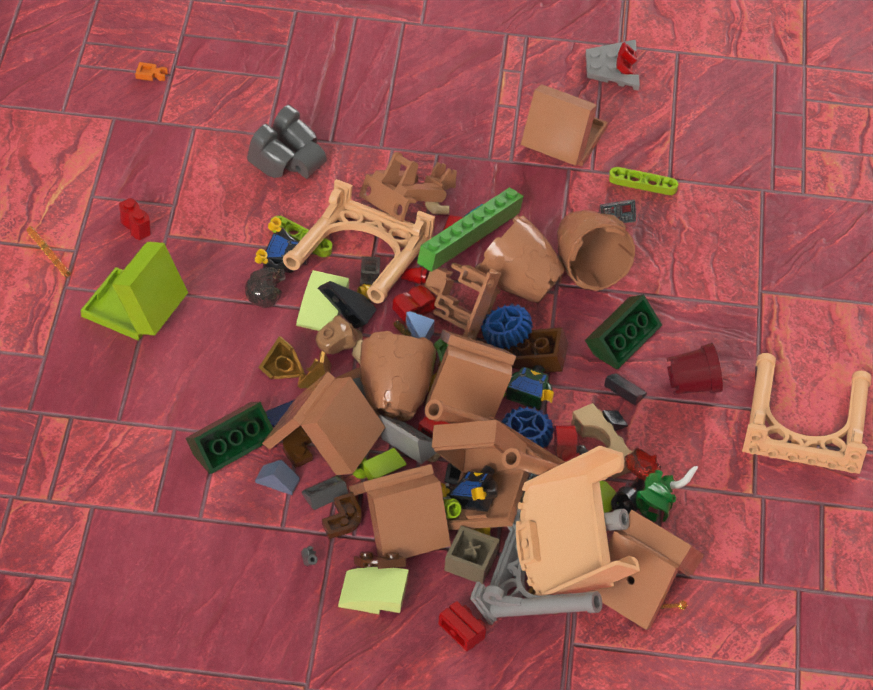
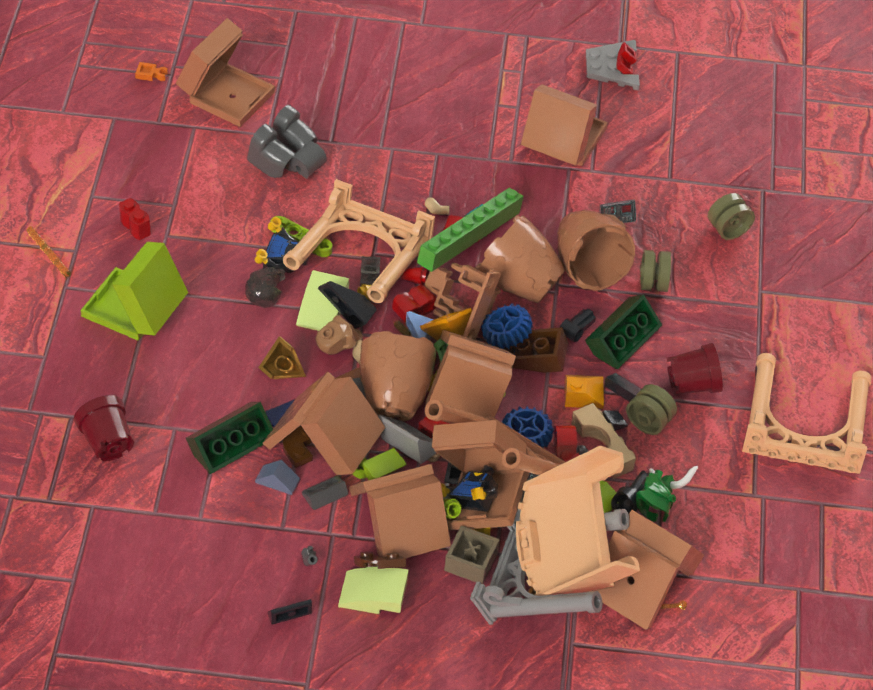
pearl gold slope [297,351,331,389] -> none
reddish brown plate [322,492,361,539] -> none
nougat container [359,152,457,222] -> none
red brick [438,601,486,652] -> none
torso [506,365,554,411] -> none
lime beam [609,167,678,195] -> none
clear red hair [624,448,662,480] -> none
none -> dark red piece [74,395,134,462]
none -> nougat container [175,18,275,127]
none -> black slope [268,599,312,624]
none -> light orange slope [420,308,472,341]
none -> black piece [559,308,596,343]
none -> light orange slope [565,375,604,409]
none -> olive wheel [626,384,677,435]
none -> olive wheel [640,250,671,292]
none -> olive wheel [707,193,755,240]

